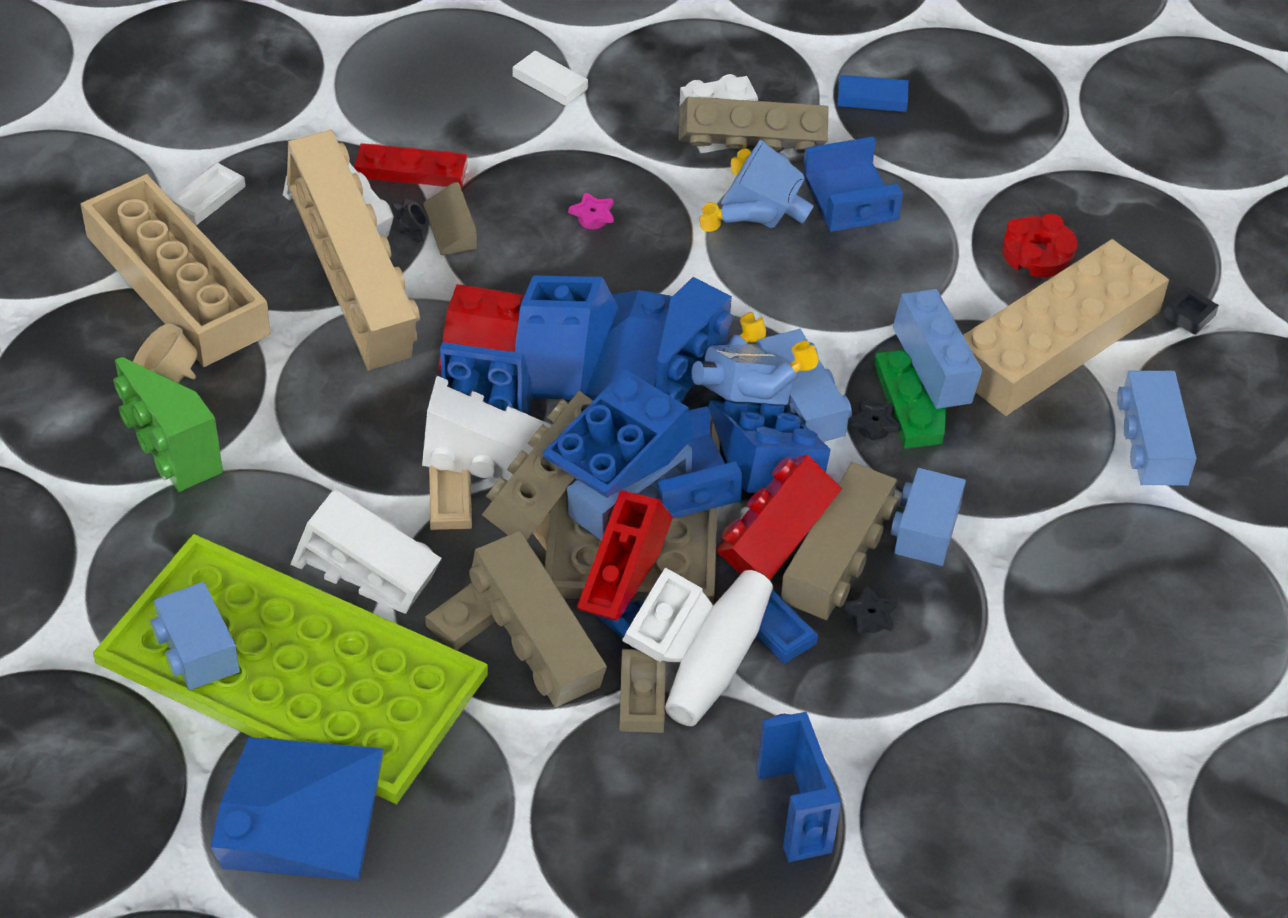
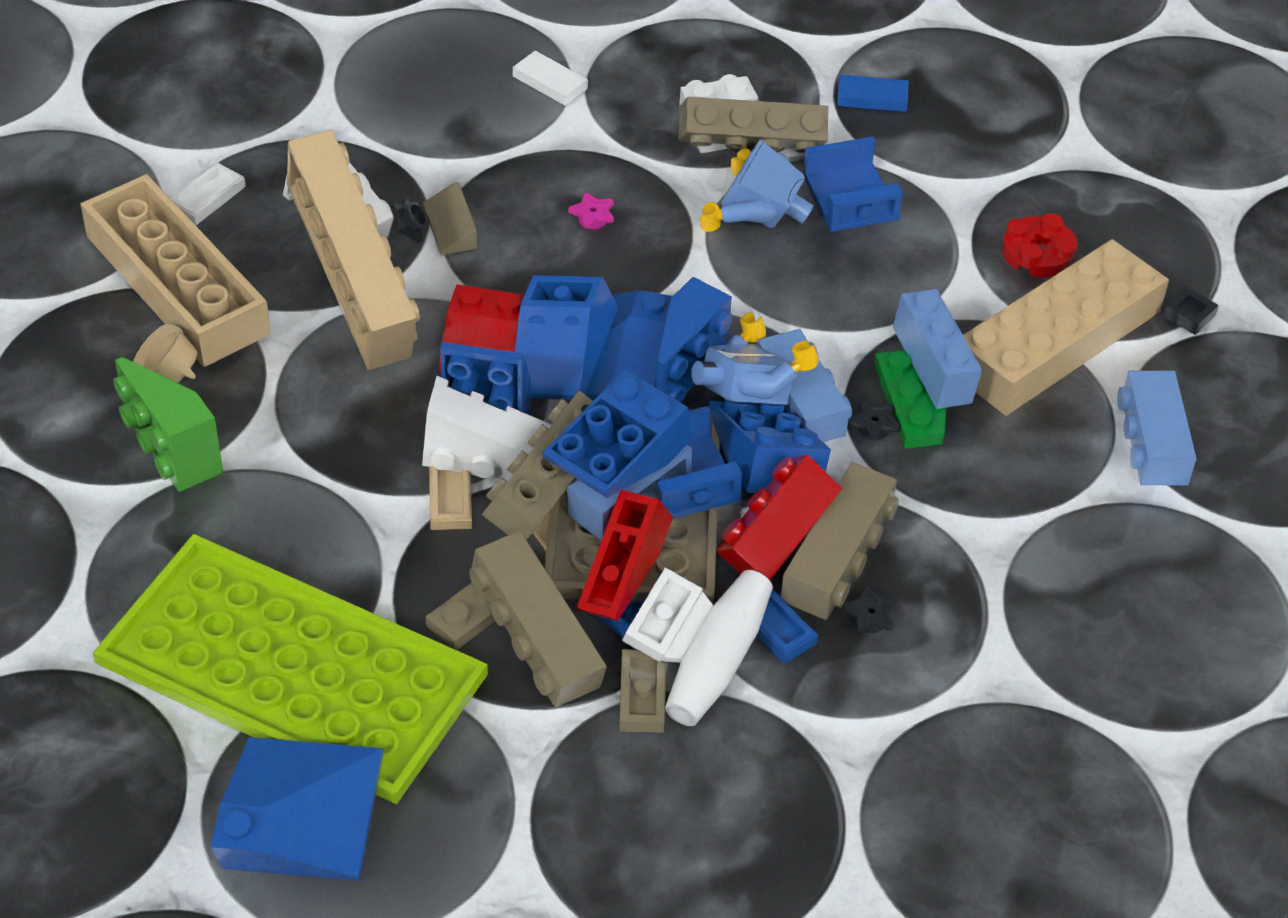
medium blue brick [150,582,240,690] -> none
white wedge [290,488,441,614] -> none
red plate [354,143,468,189] -> none
blue panel [756,711,841,862] -> none
medium blue brick [890,468,966,566] -> none

